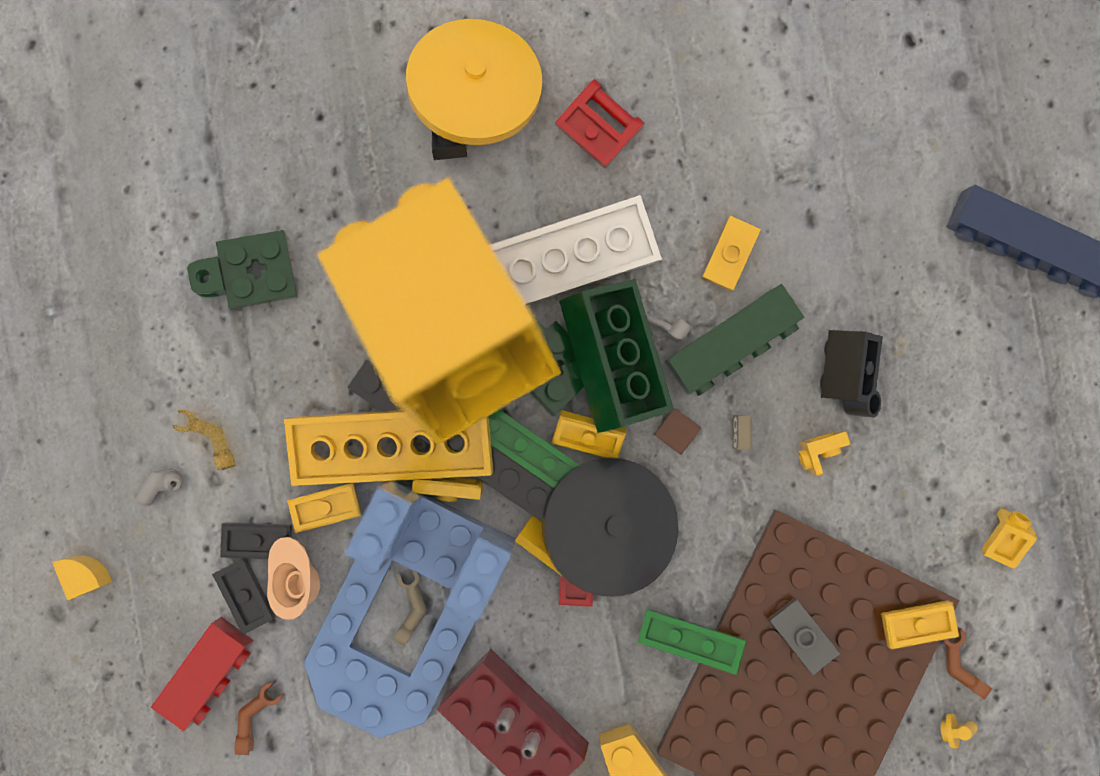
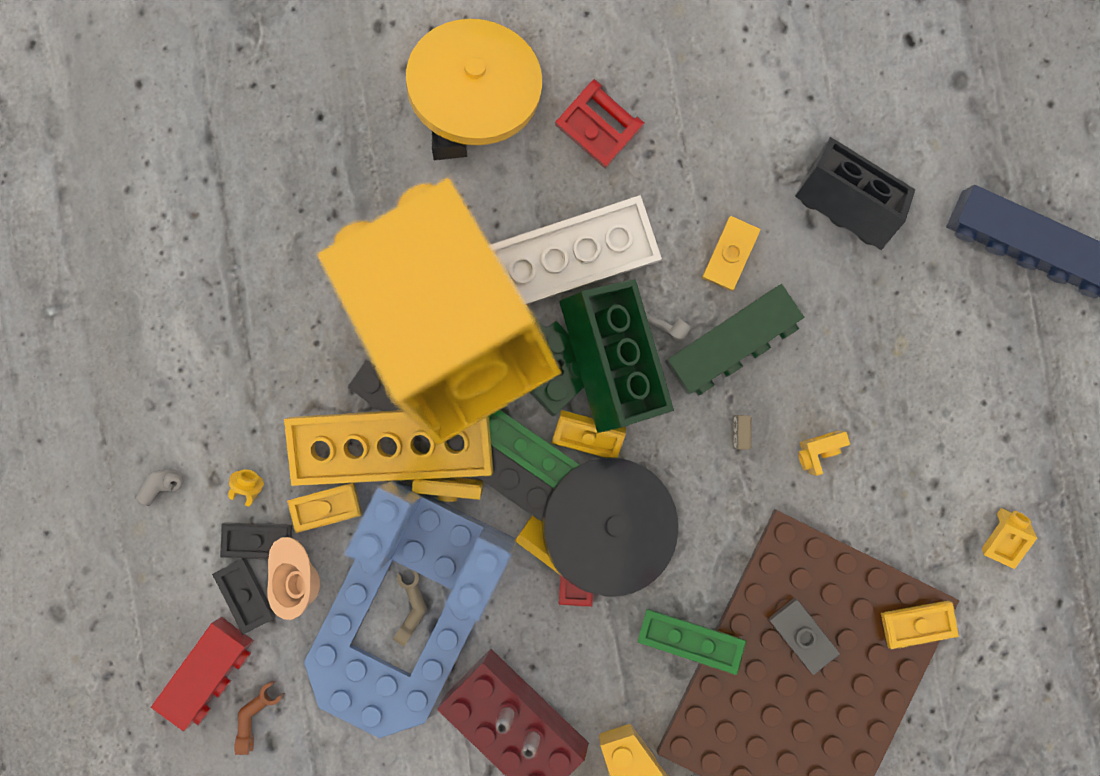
yellow brick [52,555,113,601] -> none
clear yellow arm [172,410,235,470] -> none
dark green plate [187,230,298,310] -> none
reddish brown tile [653,408,701,455] -> none
black hinge [820,330,883,418] -> none
dark orange arm [941,627,993,700] -> none
yellow plate [941,713,978,749] -> none
none -> yellow plate [228,469,264,507]
none -> black slope [795,137,916,250]

